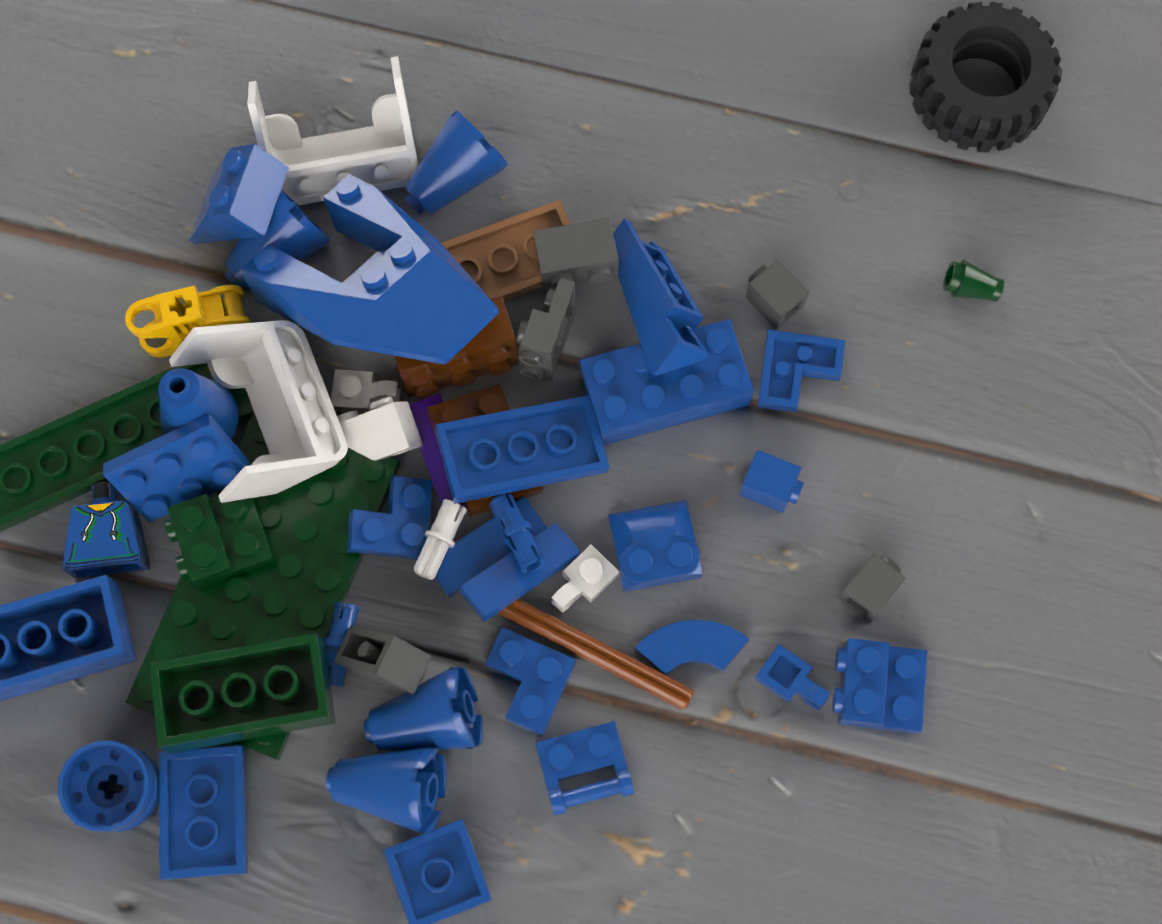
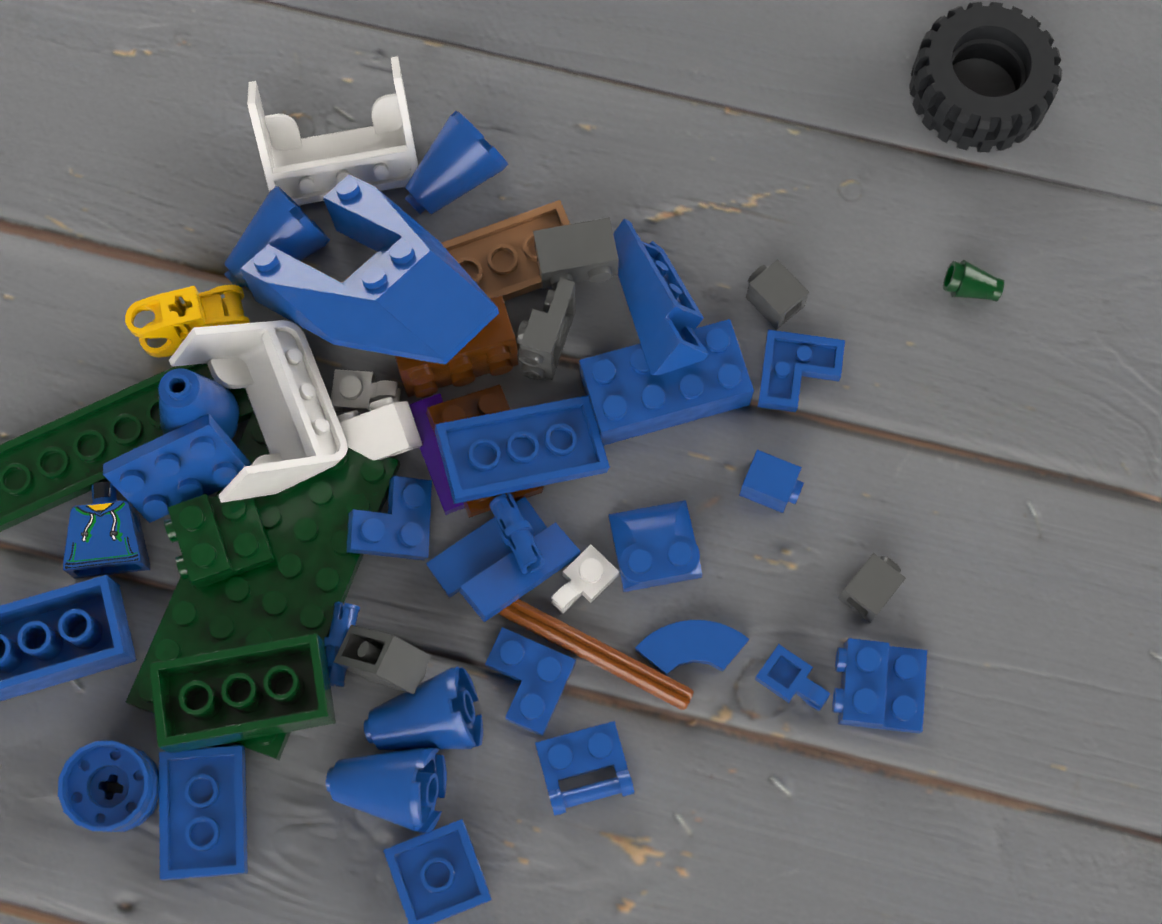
blue slope [189,144,289,244] -> none
white axle [414,499,467,580] -> none

